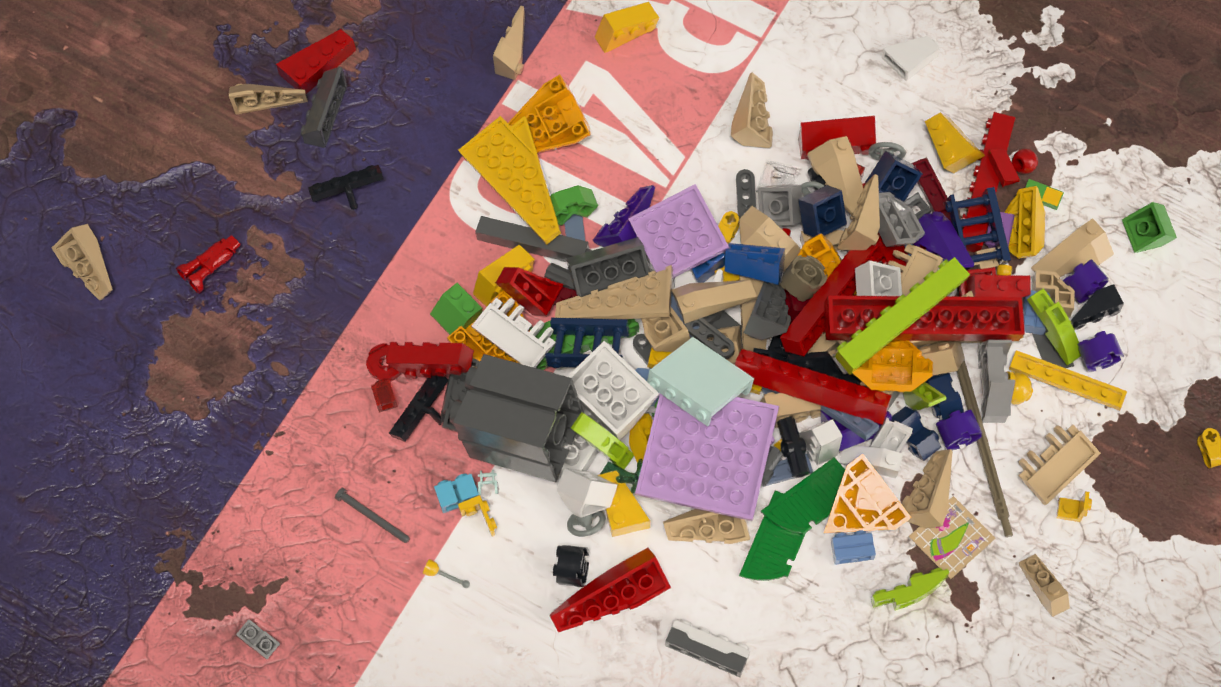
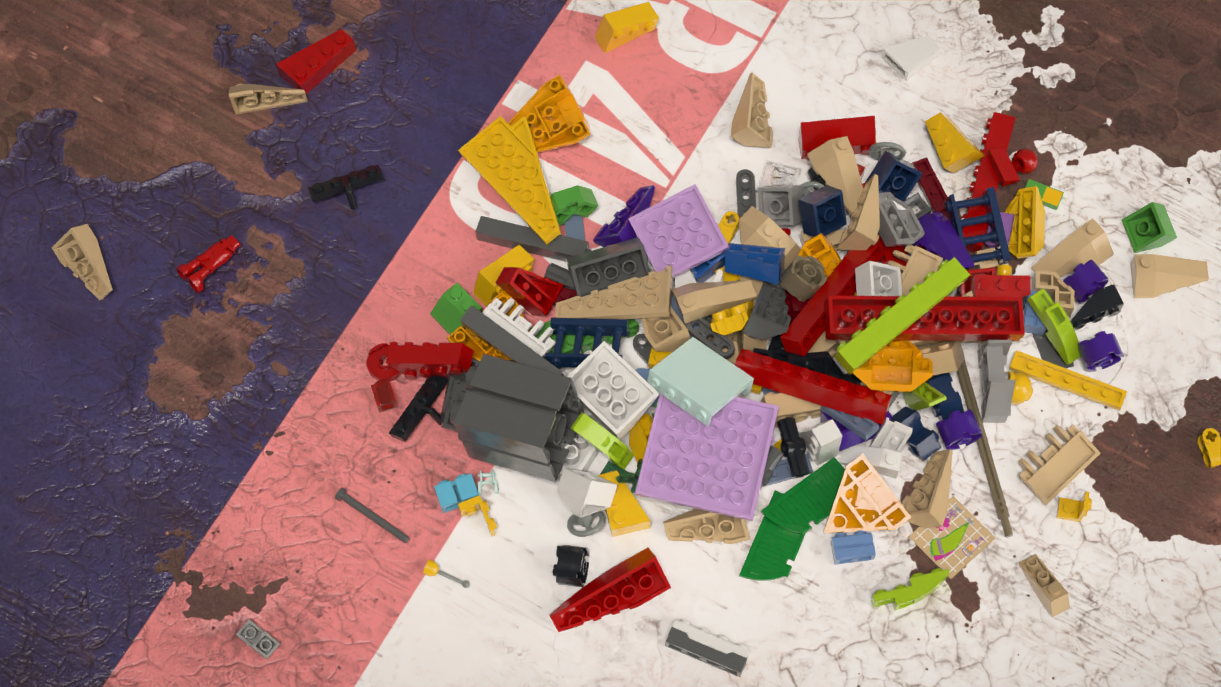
dark grey slope [301,67,347,148] -> none
tan wedge [493,6,525,80] -> none
none -> dark grey brick [460,305,564,376]
none -> yellow slope [710,300,754,335]
none -> tan wedge [1130,254,1209,298]

